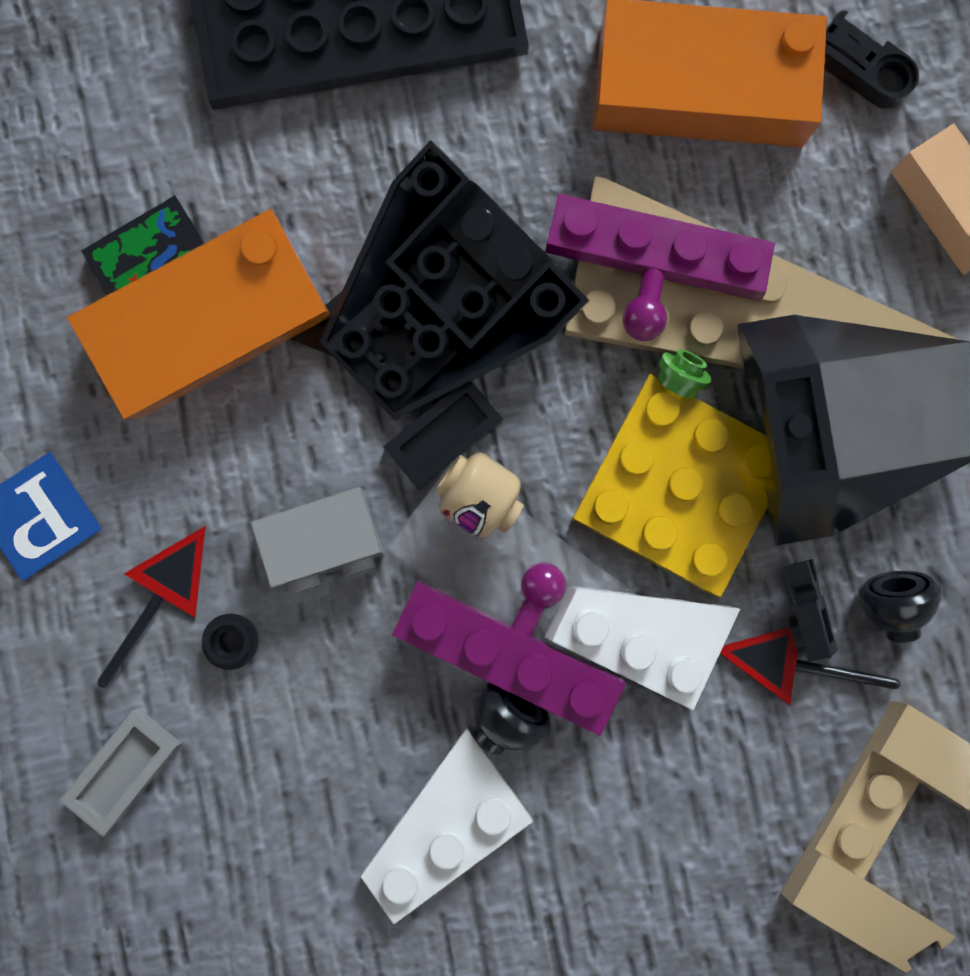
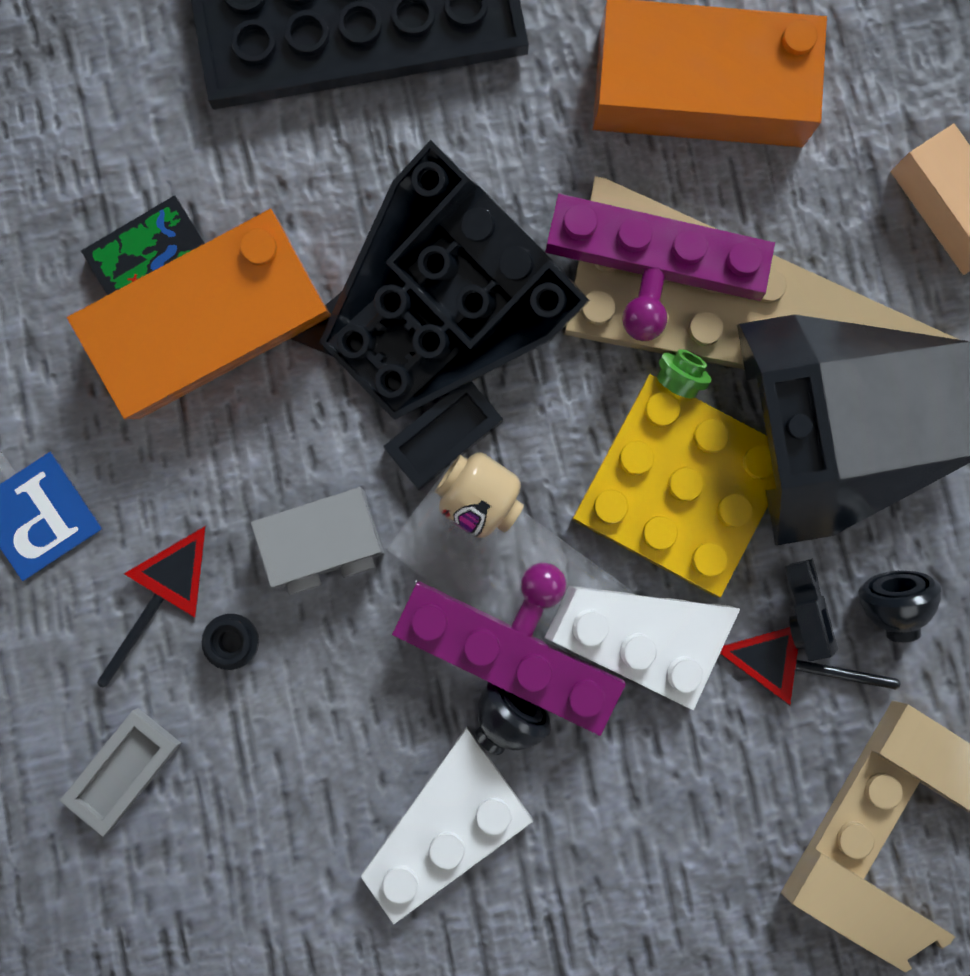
black piece [824,10,919,109] -> none

